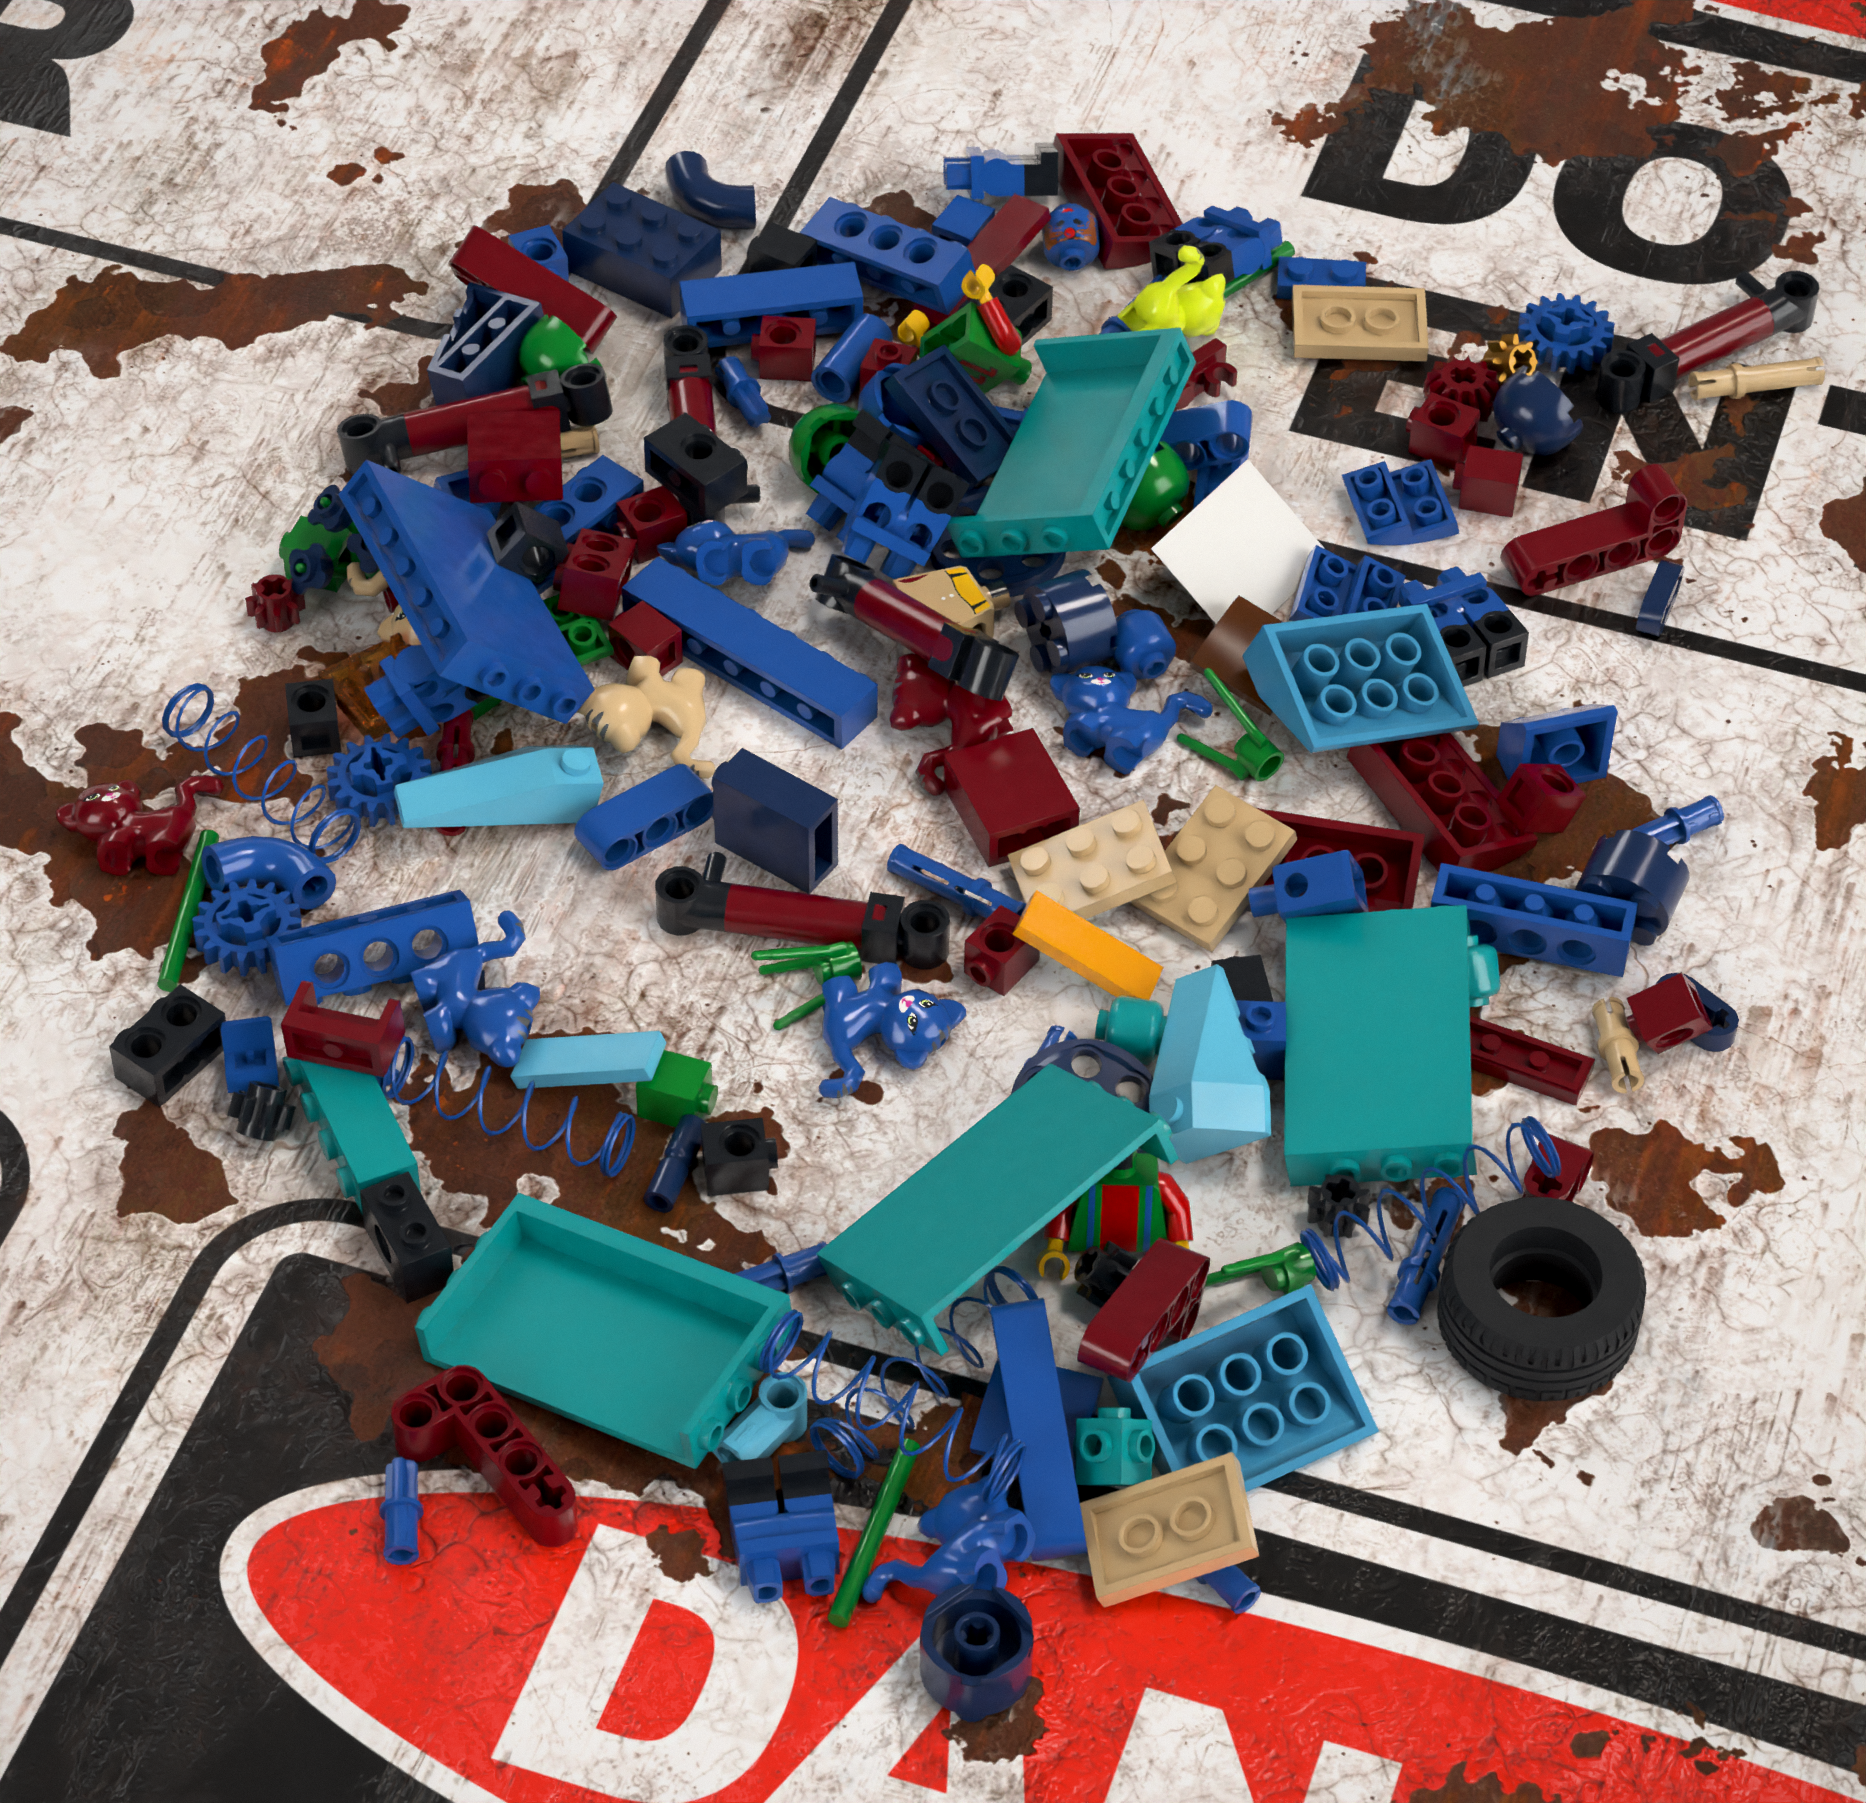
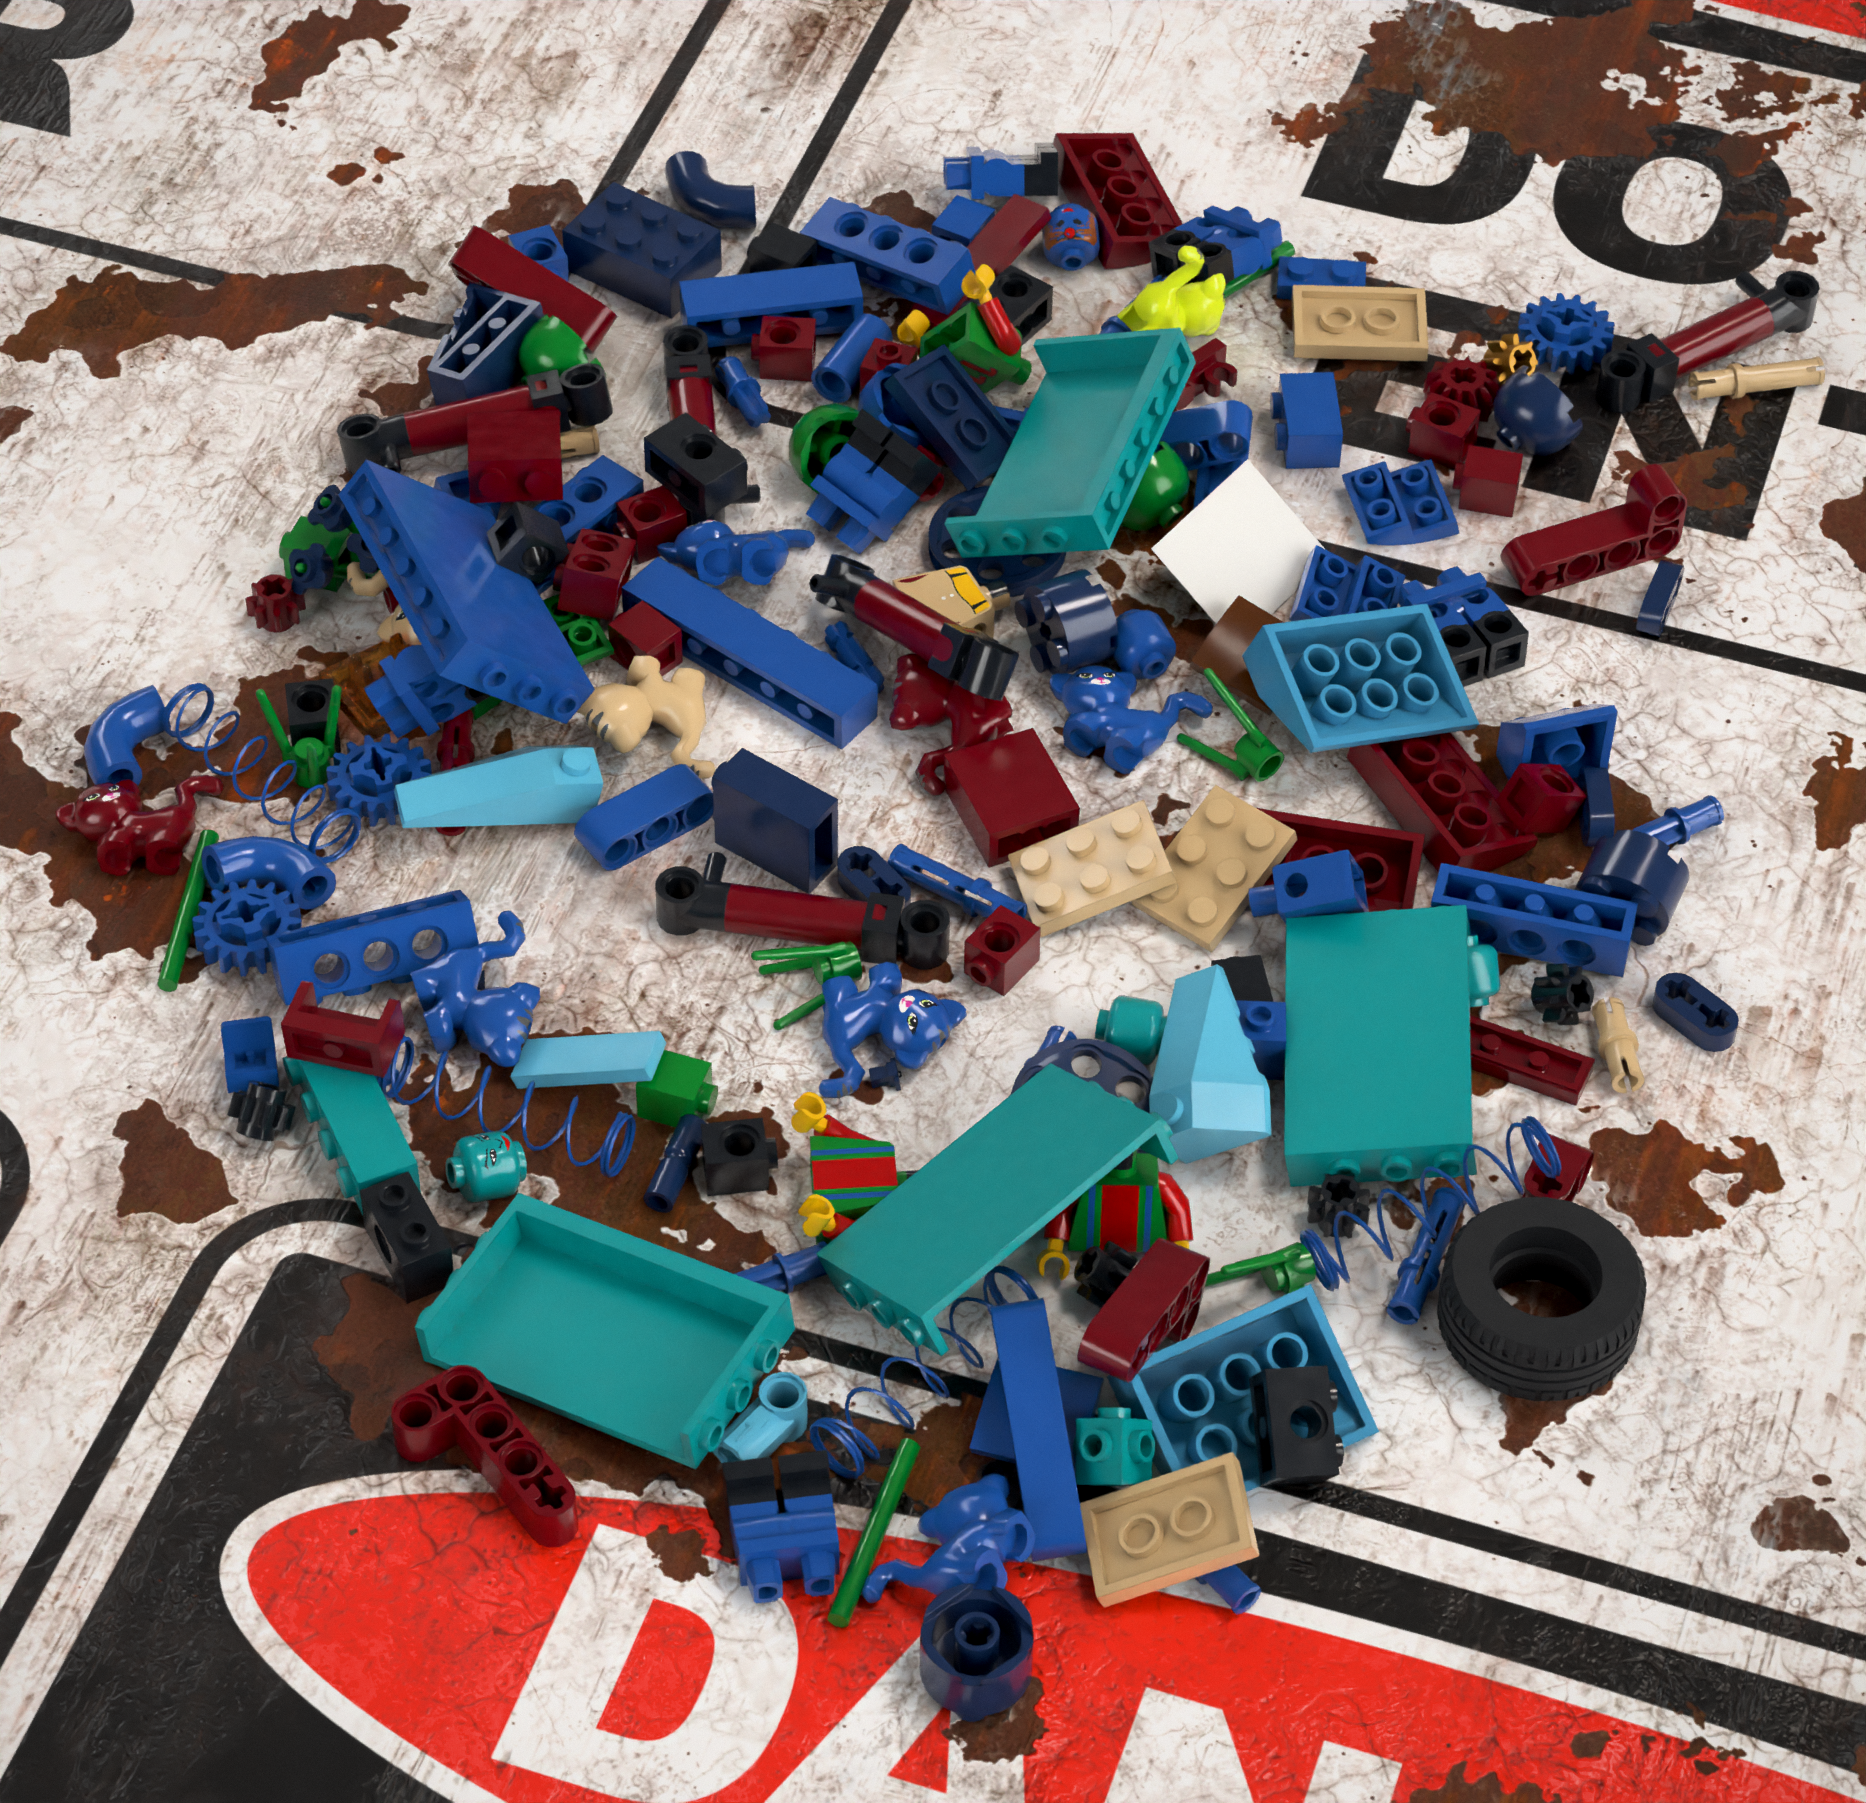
black brick [109,984,226,1108] -> none
blue axle [379,1457,423,1565] -> none
blue piece [758,1309,1026,1505] -> none
blue hips [841,438,970,580] -> none
light orange tile [1013,890,1164,1000] -> none
dark red brick [1626,972,1713,1054] -> none
none -> blue cylinder [84,685,171,786]
none -> green plant [255,685,342,788]
none -> teal head [445,1131,527,1203]
none -> torso [791,1092,918,1245]
none -> blue axle [825,621,885,694]
none -> dark blue beam [837,846,911,907]
none -> dark blue piece [869,1057,902,1091]
none -> black brick [1249,1365,1344,1486]
none -> blue brick [1270,372,1343,469]
none -> black gear [1531,963,1594,1025]
none -> dark blue beam [1577,767,1615,847]

